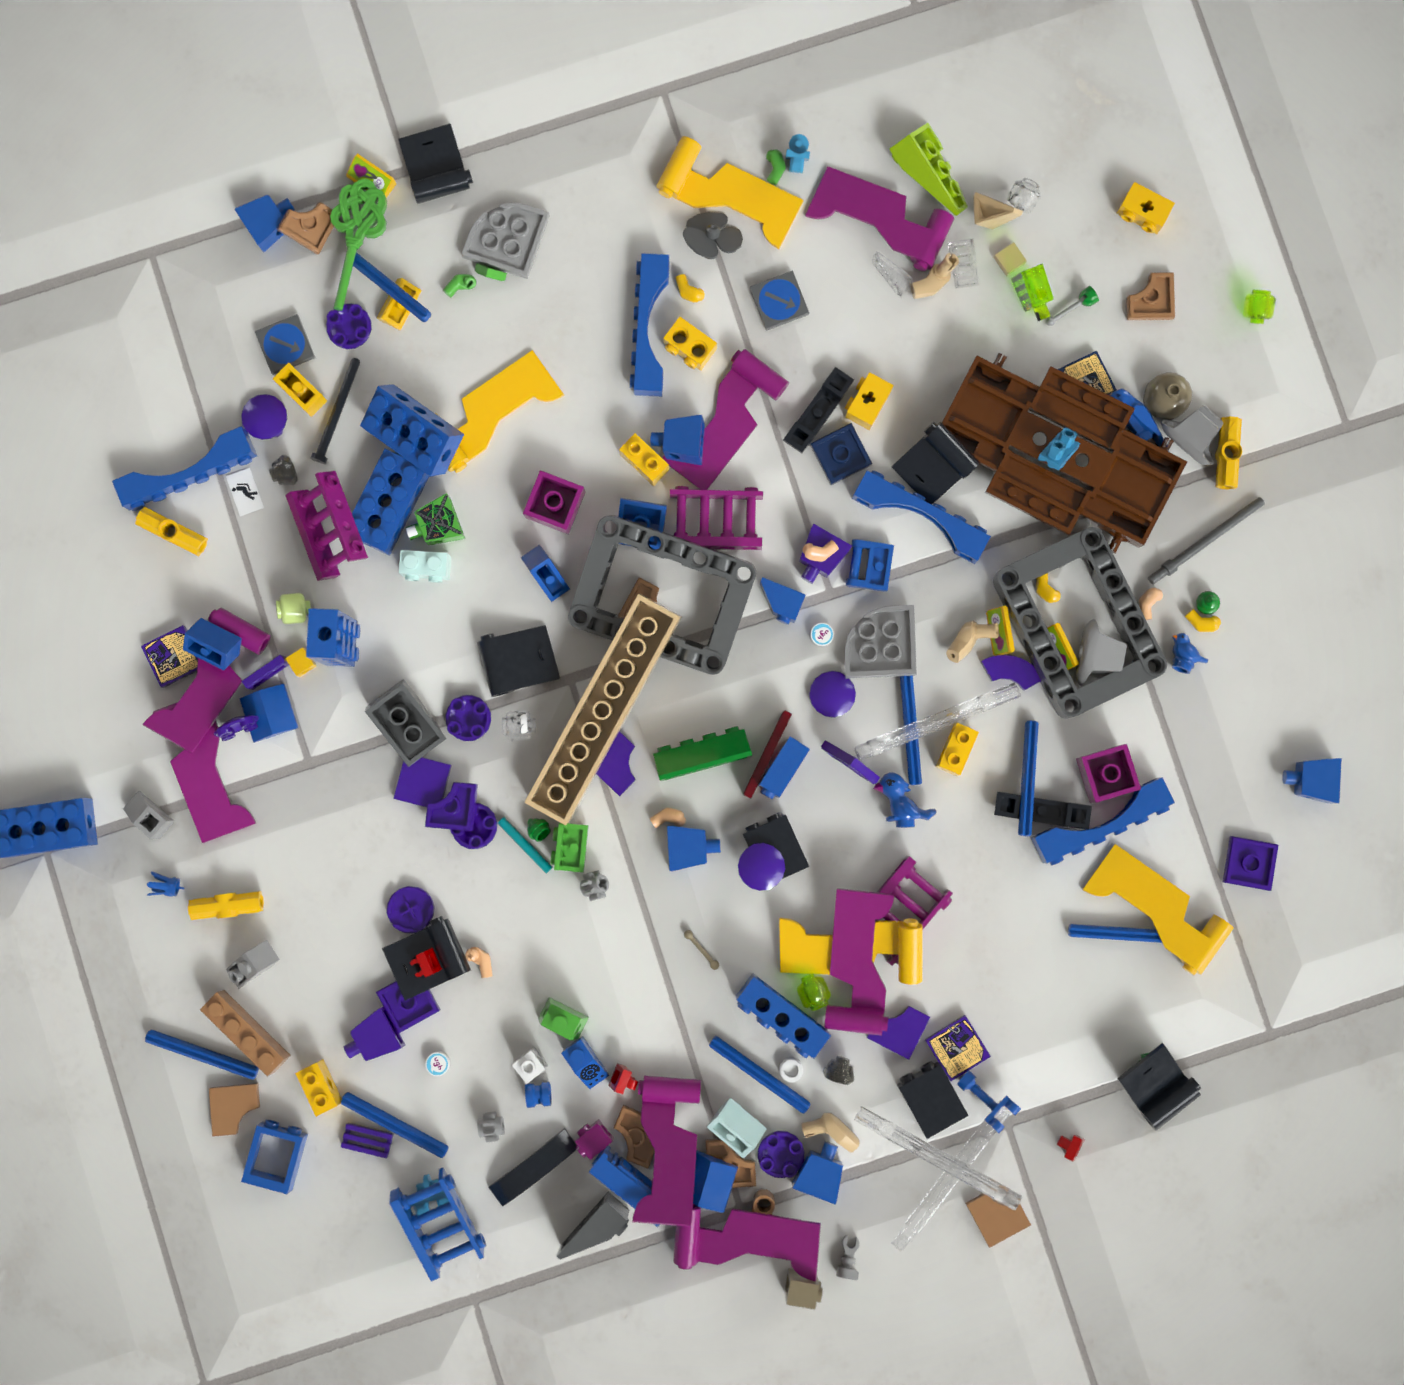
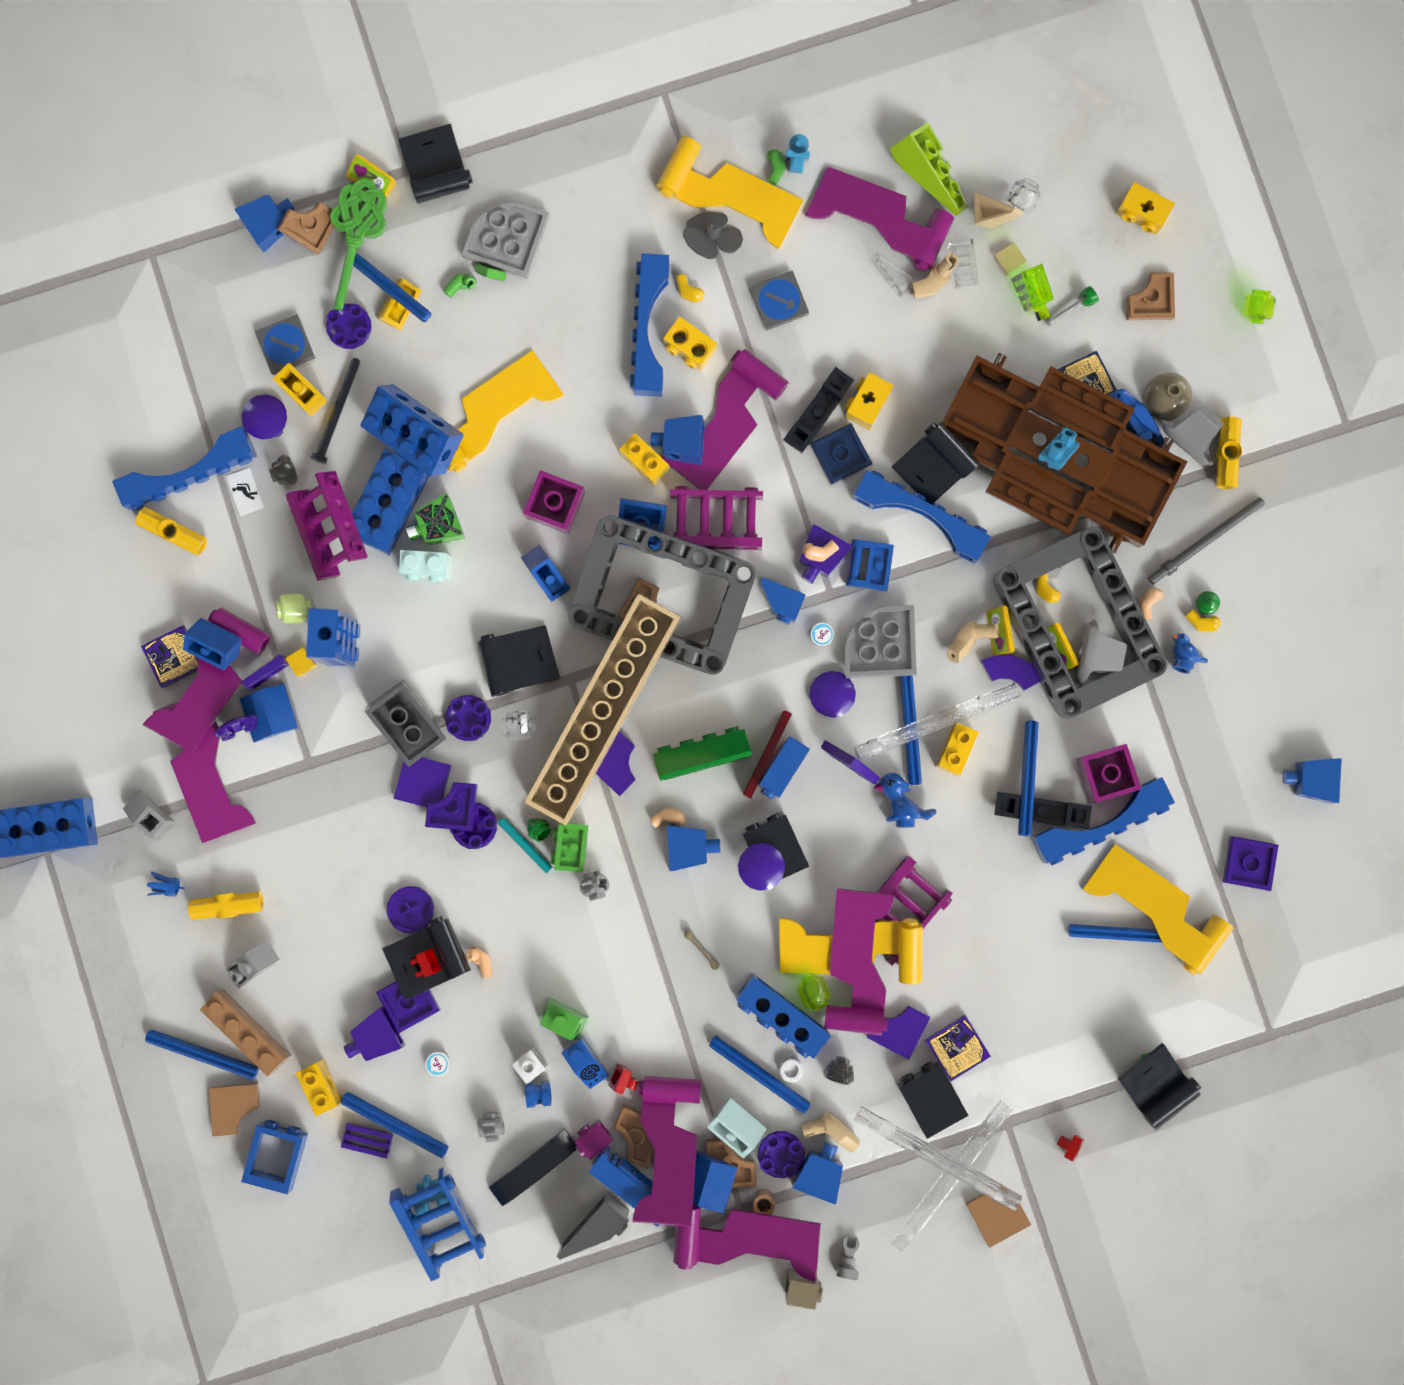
blue bar [957,1071,1021,1133] -> none

